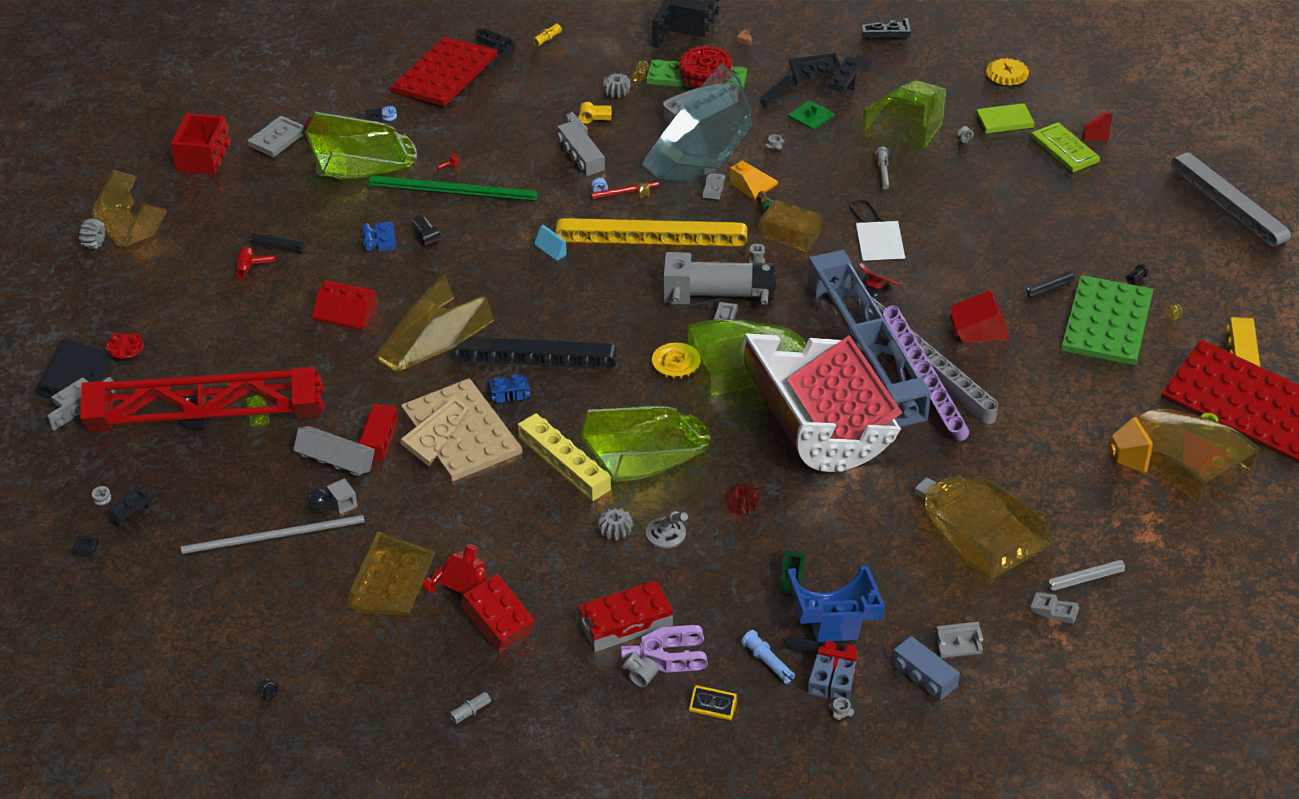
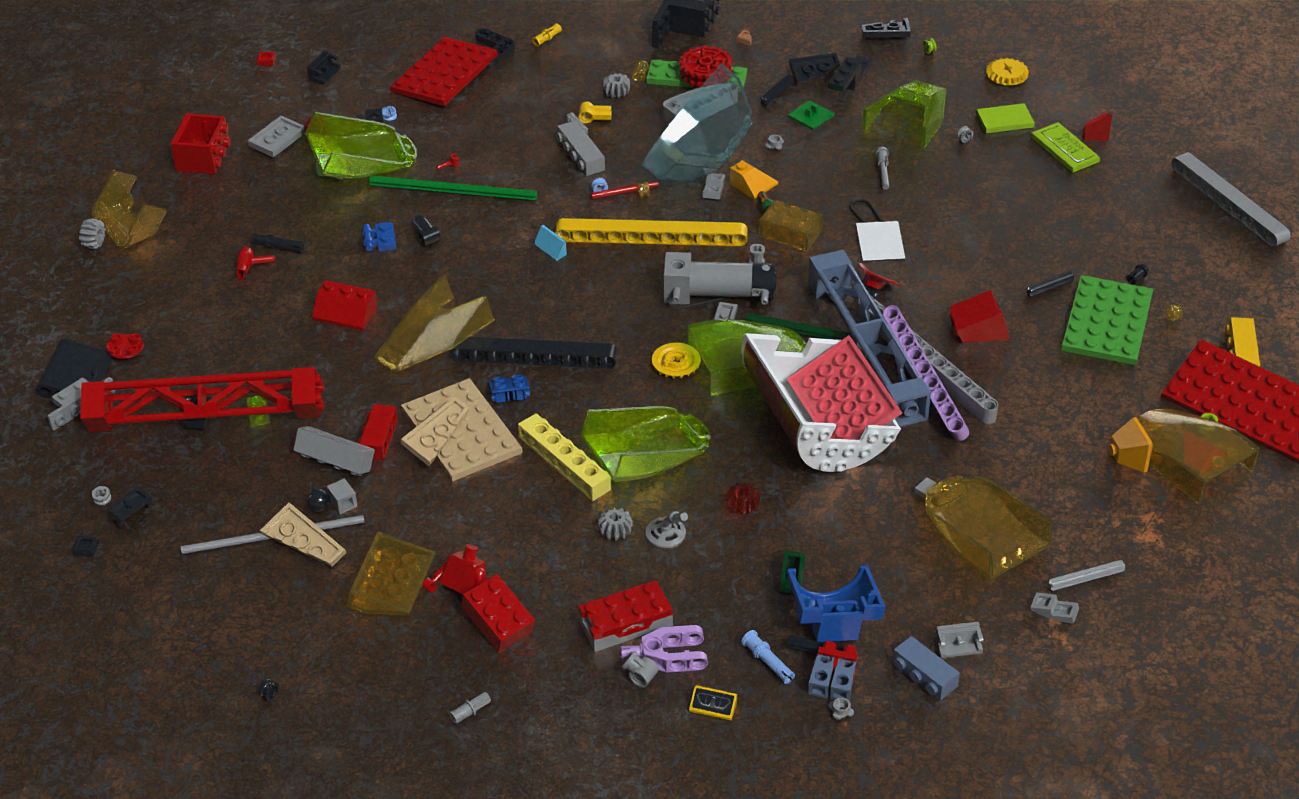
none -> red tile [257,52,276,66]
none -> tan wing [260,503,346,567]
none -> black hinge [307,50,341,85]
none -> dark green axle [745,313,853,340]
none -> lime bush [923,38,937,54]

